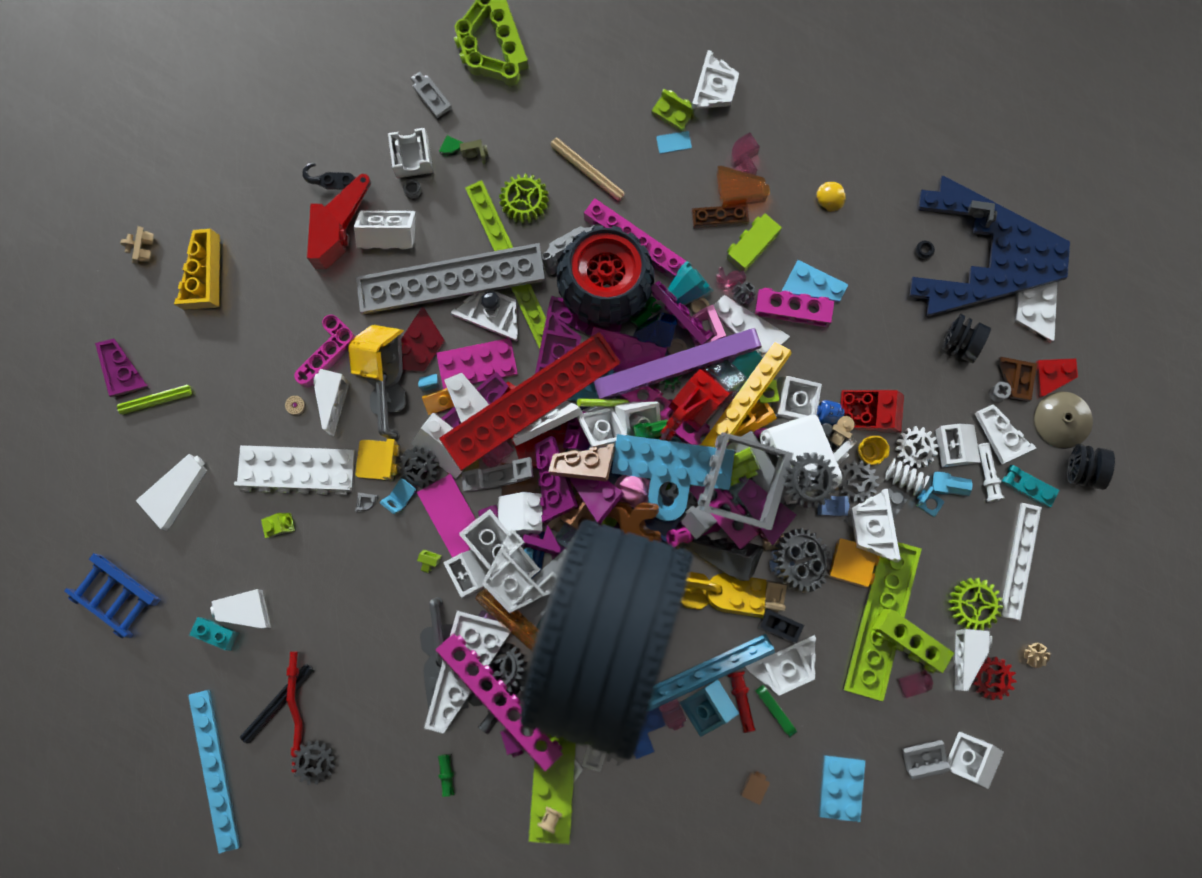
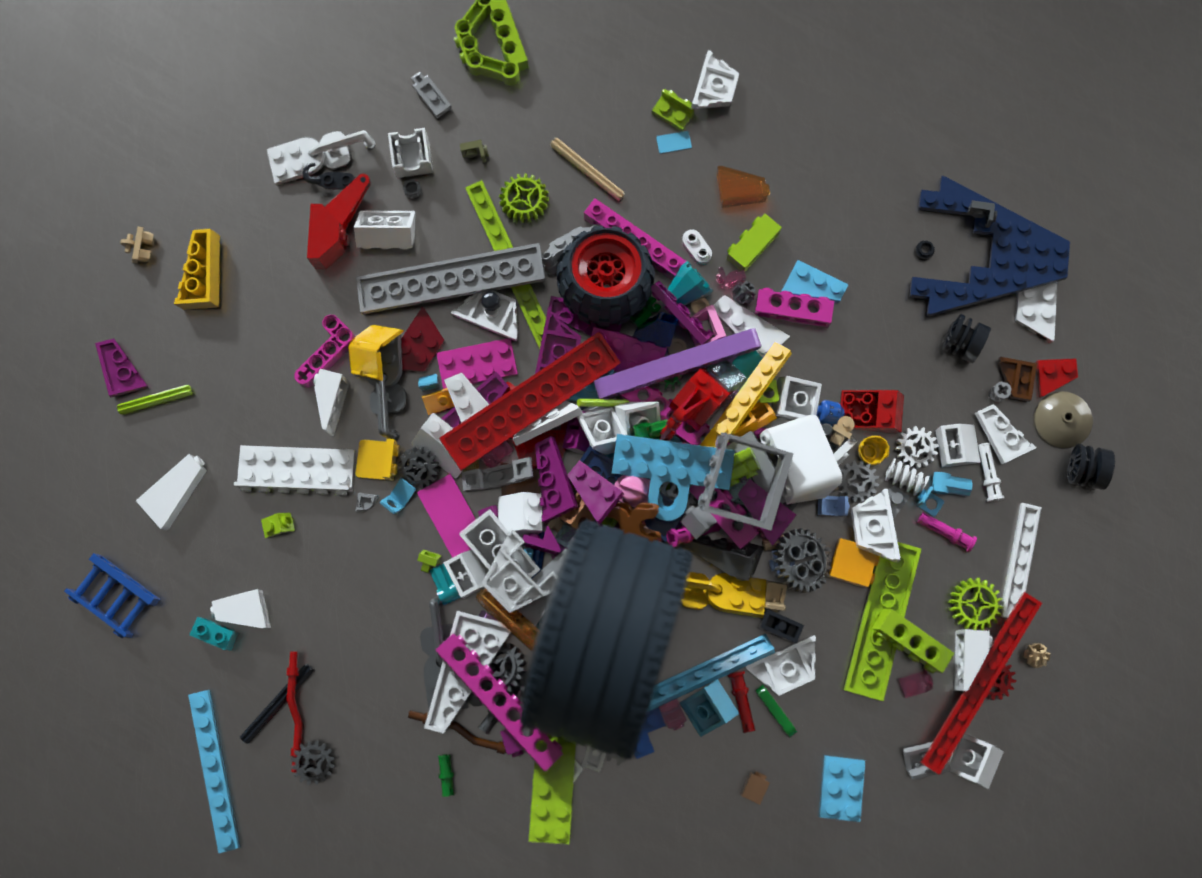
tan tile [285,396,306,416] -> none
green tile [439,135,463,155] -> none
tan bush [538,807,562,834] -> none
wing [549,443,615,481] -> none
reddish brown tile [692,204,749,228] -> none
clear pink brick [730,132,760,180] -> none
dark grey gear [783,452,838,508] -> none
yellow hair [817,182,846,212] -> none
teal plate [1002,465,1060,508] -> none
none -> white plate [267,130,375,185]
none -> reddish brown bar [408,710,521,757]
none -> teal piece [429,564,461,606]
none -> white plate [682,230,712,265]
none -> dark pink pin [917,512,977,552]
none -> red plate [921,592,1042,775]

